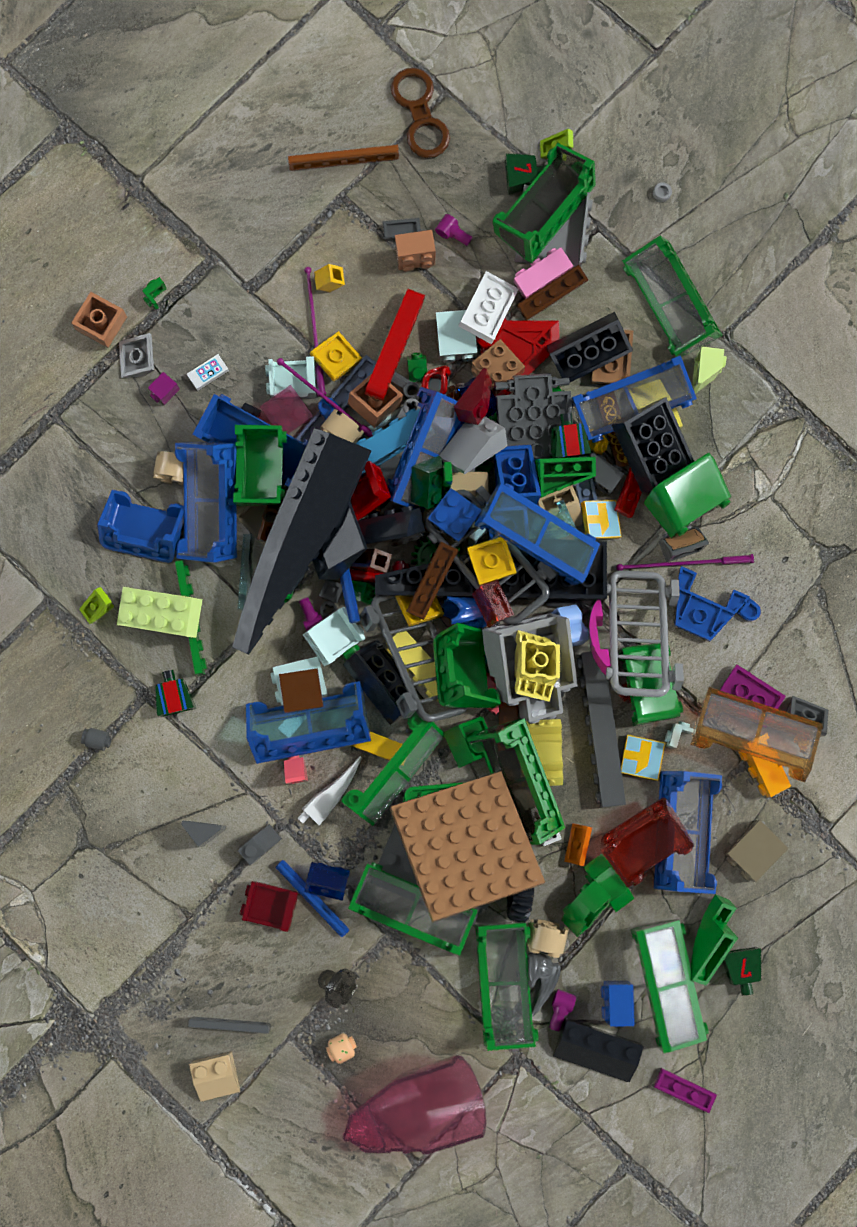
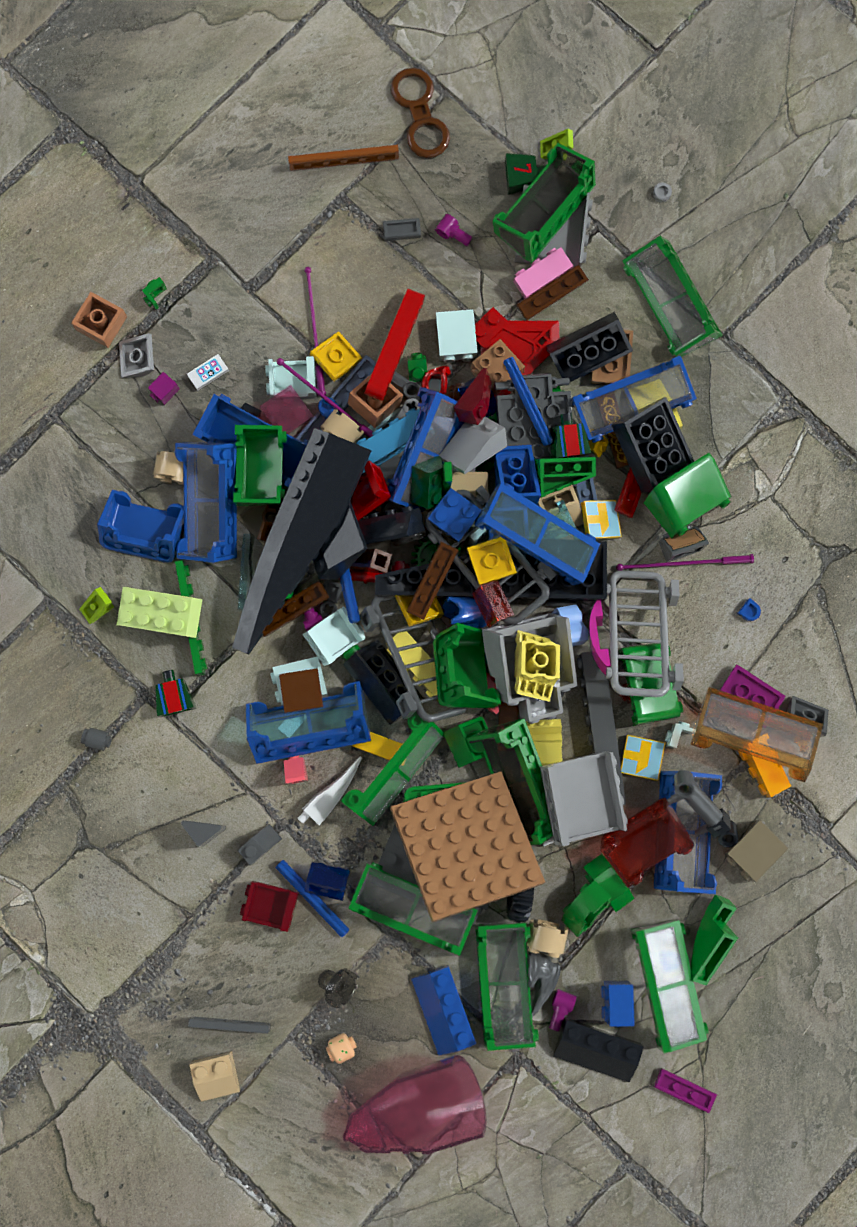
yellow brick [314,264,345,292] -> none
green bracket [343,581,375,605] -> none
nougat brick [395,230,436,271] -> none
white plate [458,271,518,344] -> none
orange plate [564,823,592,866] -> none
dark grey slope [590,453,624,496] -> none
blue wing [674,566,750,642] -> none
yellowish green slope [692,347,727,394] -> none
dark green torso [723,947,761,996] -> none
none -> reddish brown tile [263,581,330,637]
none -> blue slope [411,965,476,1056]
none -> blue axle [503,357,553,446]
none -> light grey panel [540,751,628,847]
none -> dark grey piece [667,770,738,847]

